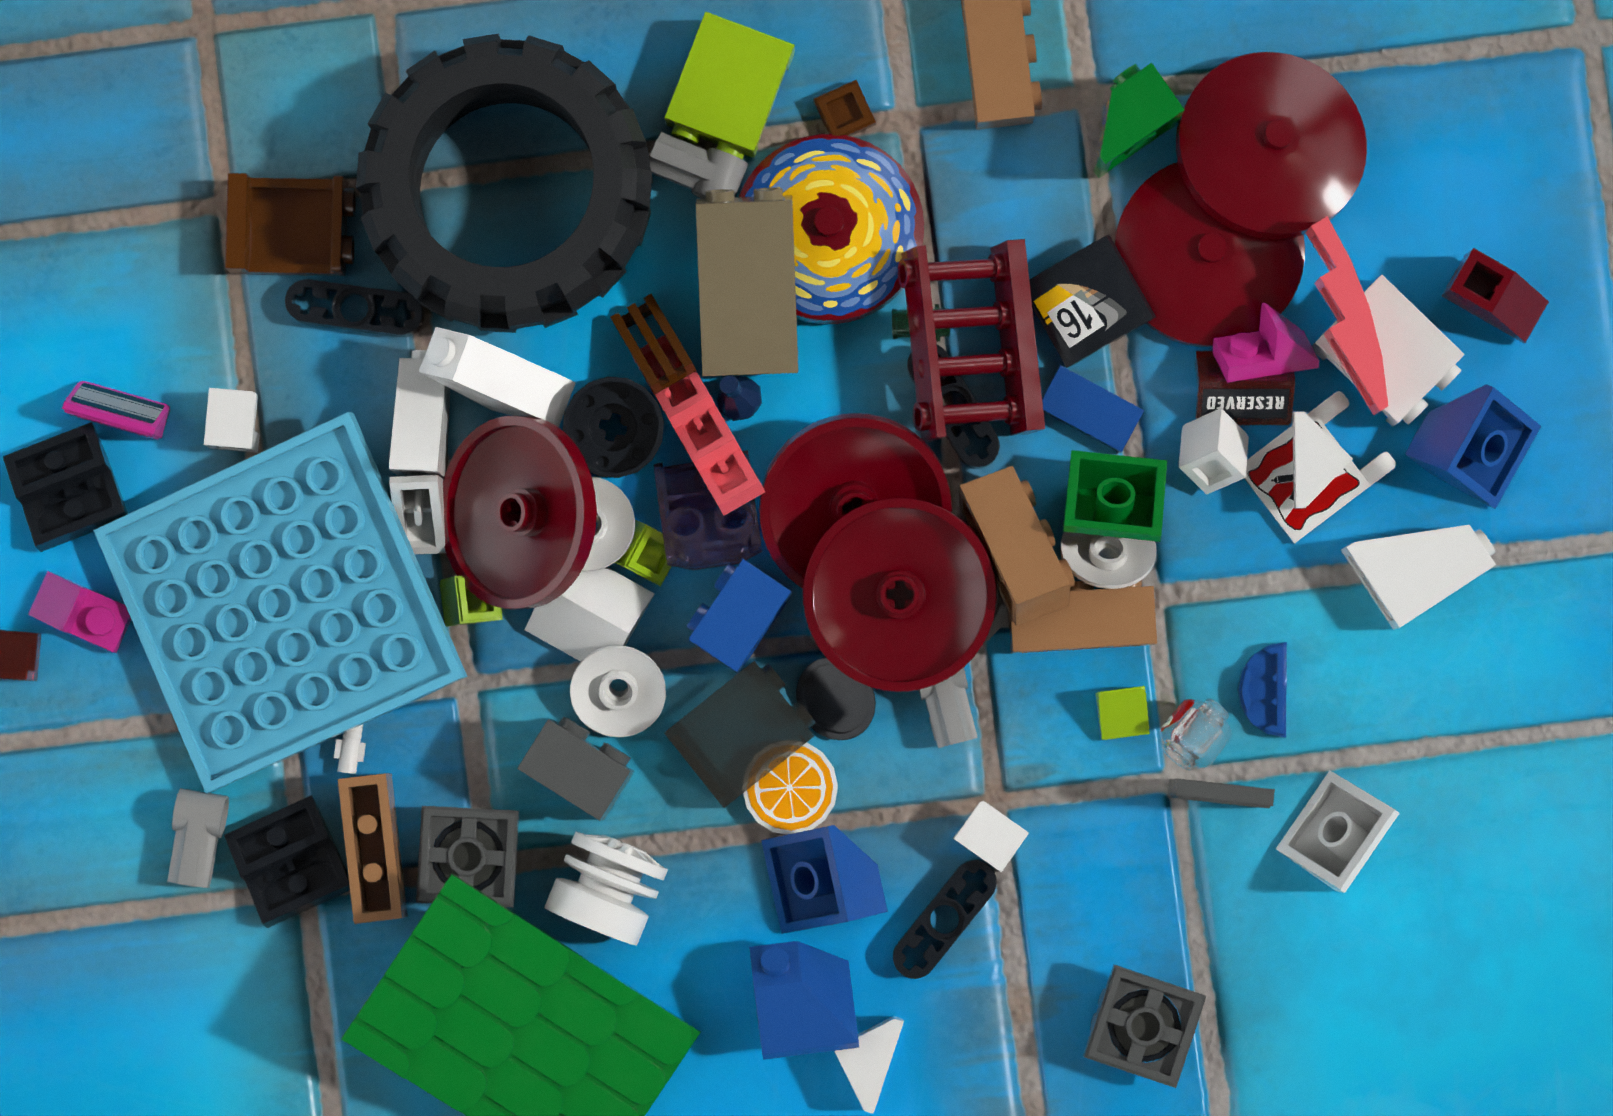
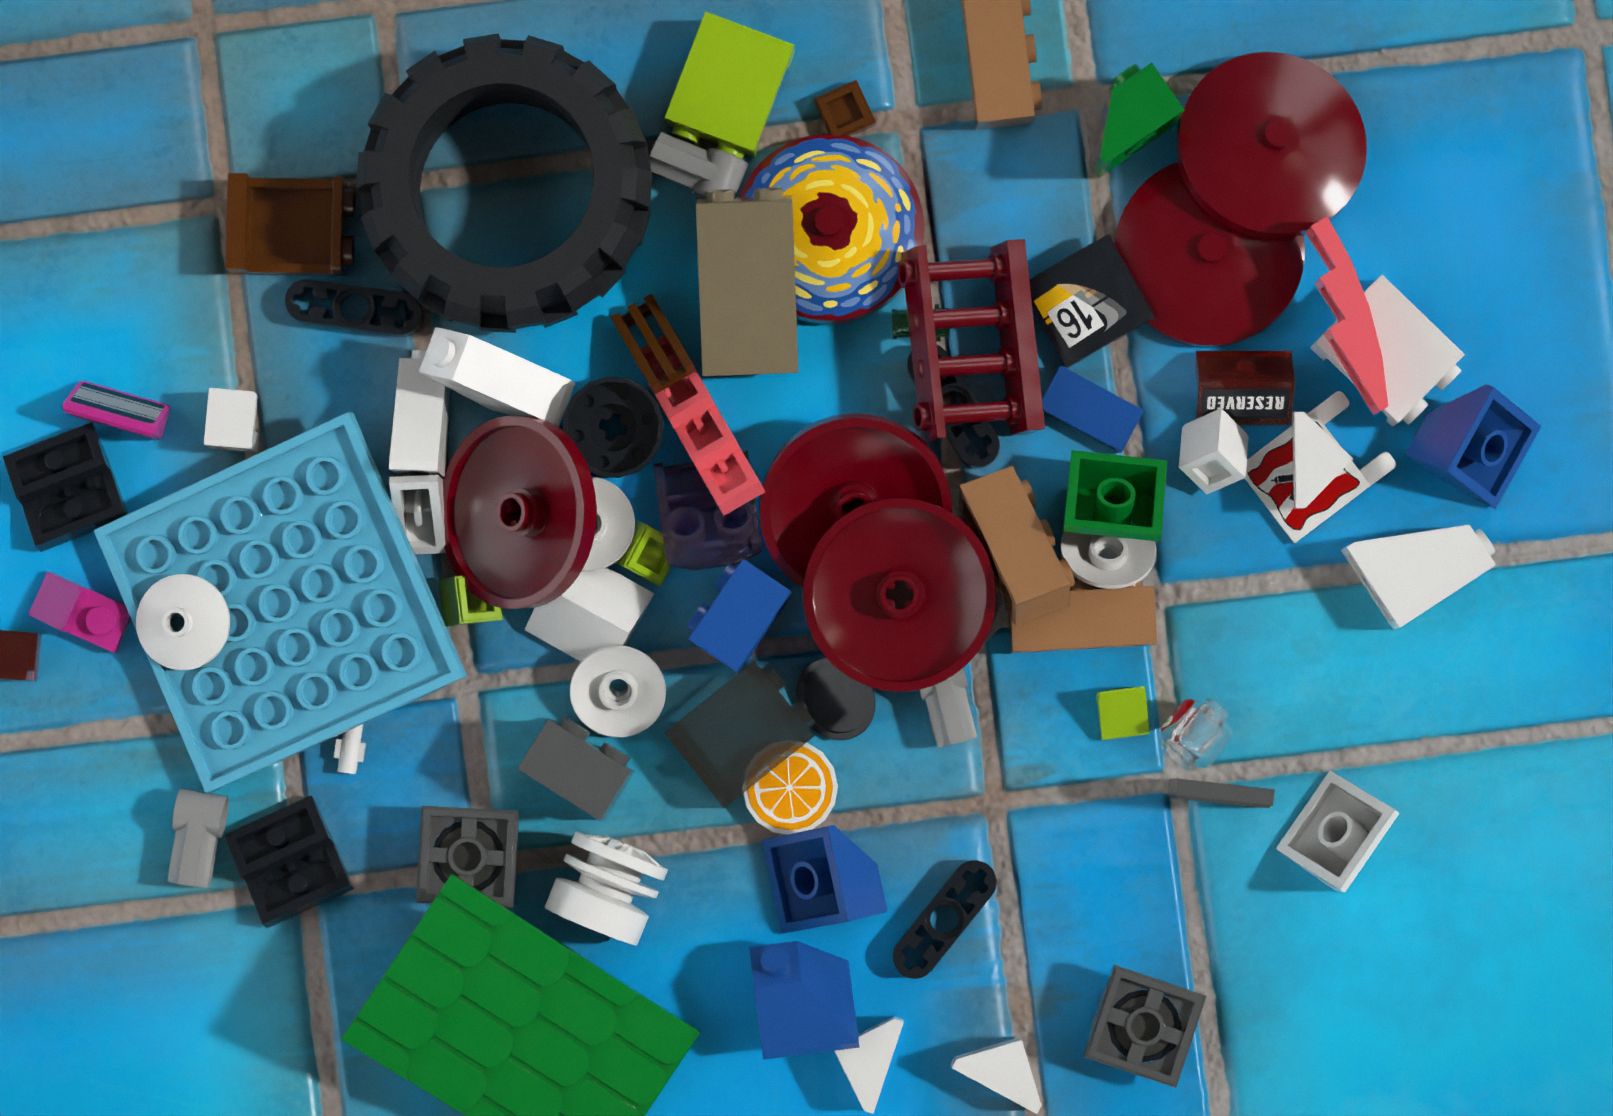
medium nougat brick [338,773,408,924] -> none
dark blue rock [717,375,762,421] -> none
white panel [953,801,1029,872] -> none
dark pink slope [1213,303,1319,383] -> none
blue tile [1237,642,1287,738] -> none
dark red slope [1441,248,1549,343] -> none
none -> white dish [136,574,230,670]
none -> white slope [950,1037,1042,1114]

